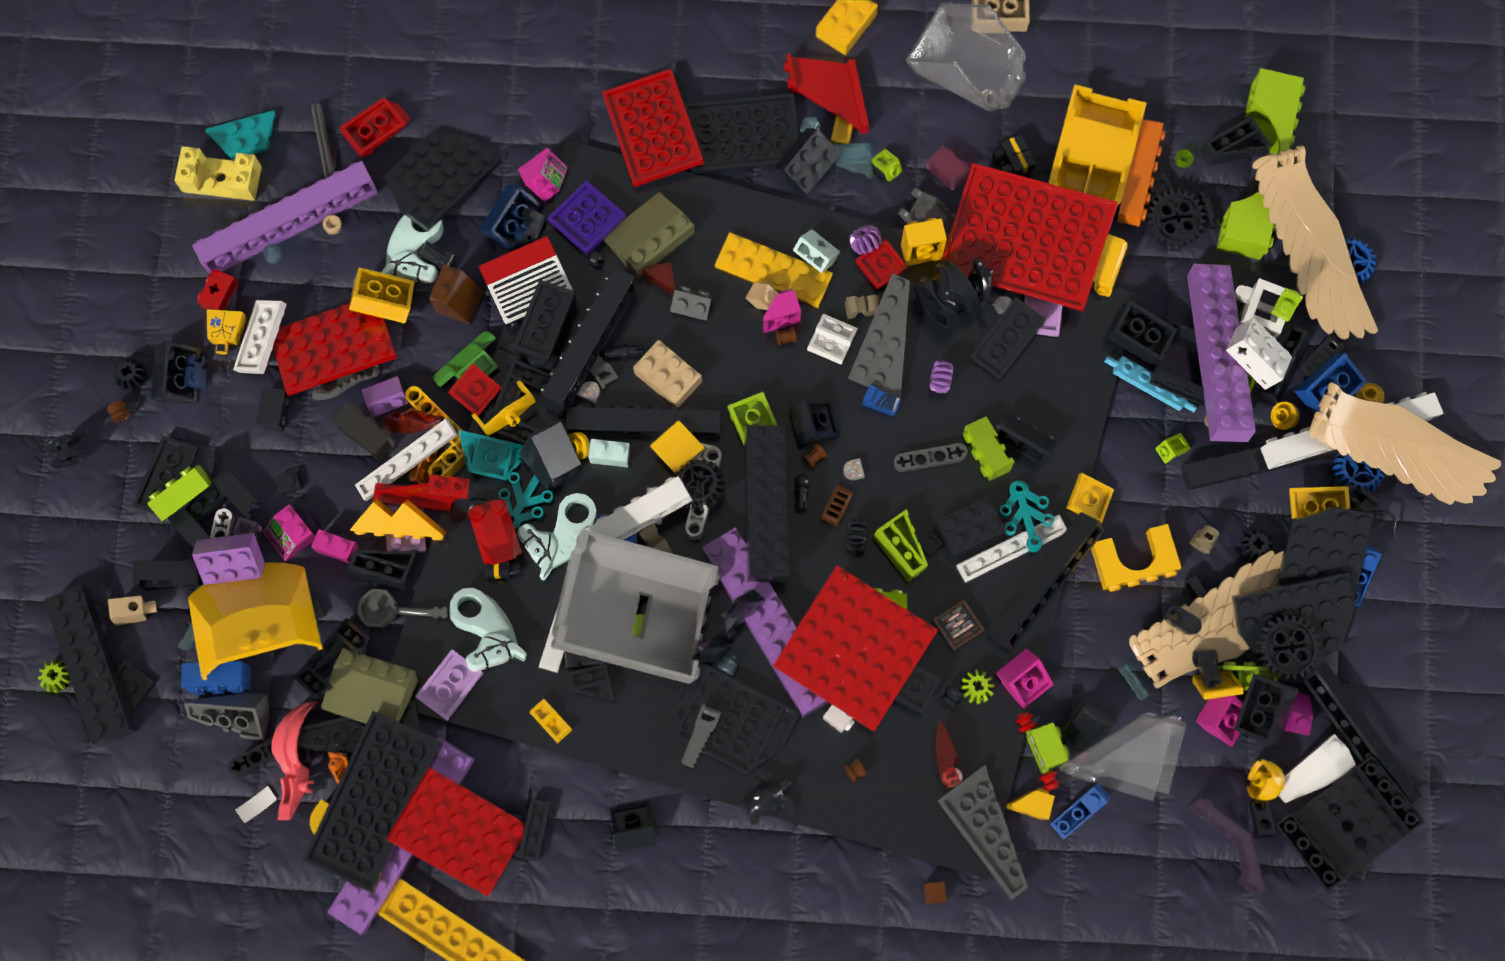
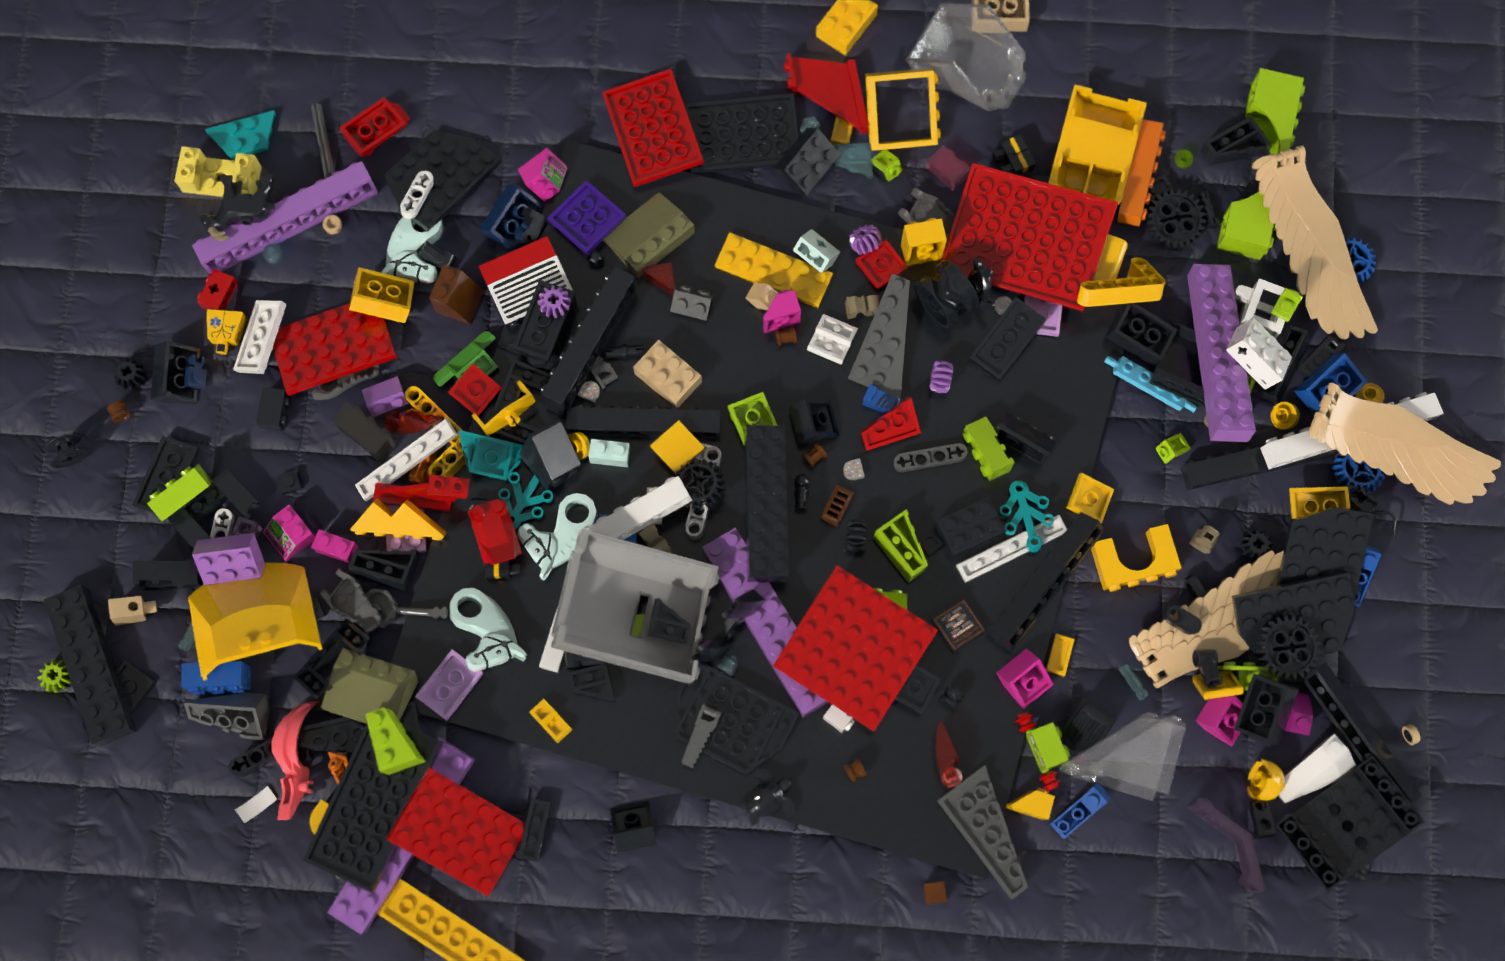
lime gear [960,670,995,704] -> none
none -> black animal [200,175,275,242]
none -> dark grey animal [319,568,381,632]
none -> lime wedge [365,707,426,775]
none -> white beam [400,171,434,219]
none -> medium lavender gear [538,285,571,318]
none -> black wing [647,598,691,645]
none -> red wing [860,396,921,451]
none -> yellow window [865,68,941,151]
none -> yellow tile [1046,633,1075,677]
none -> yellow beam [1077,257,1165,307]
none -> tan tile [1402,724,1420,745]

